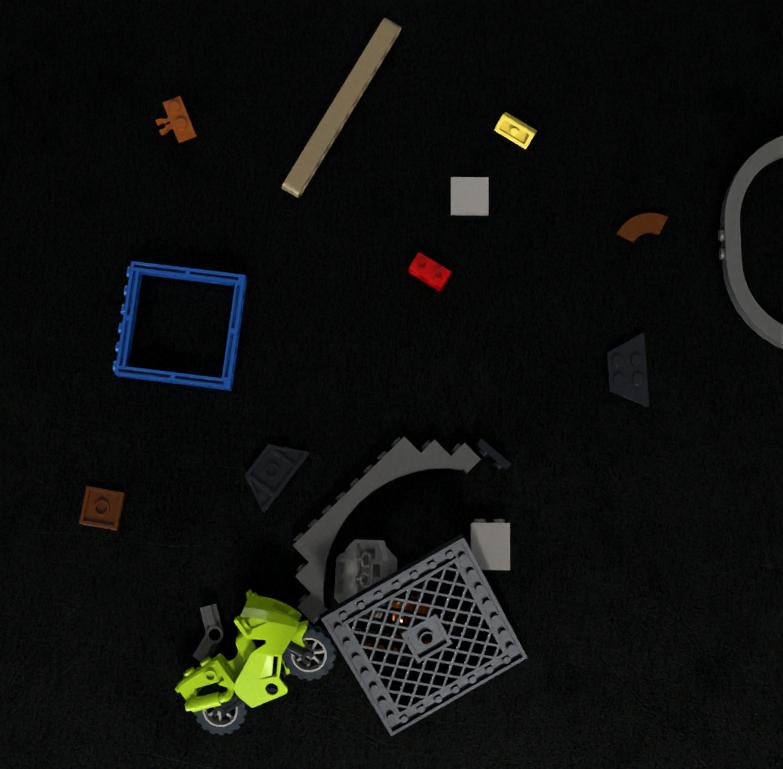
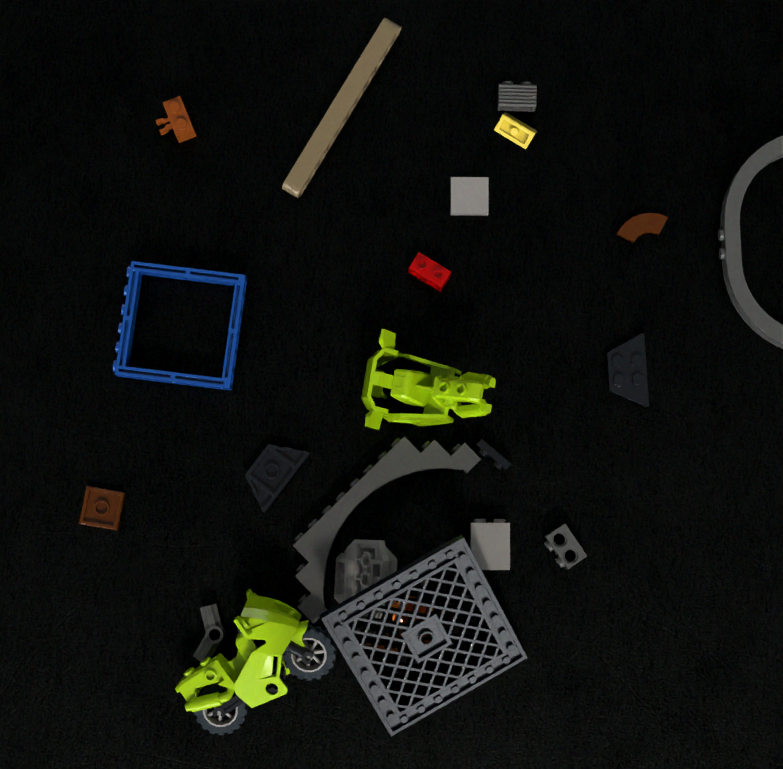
none -> lime piece [361,329,496,430]
none -> dark grey brick [497,81,537,112]
none -> dark grey brick [544,524,587,569]

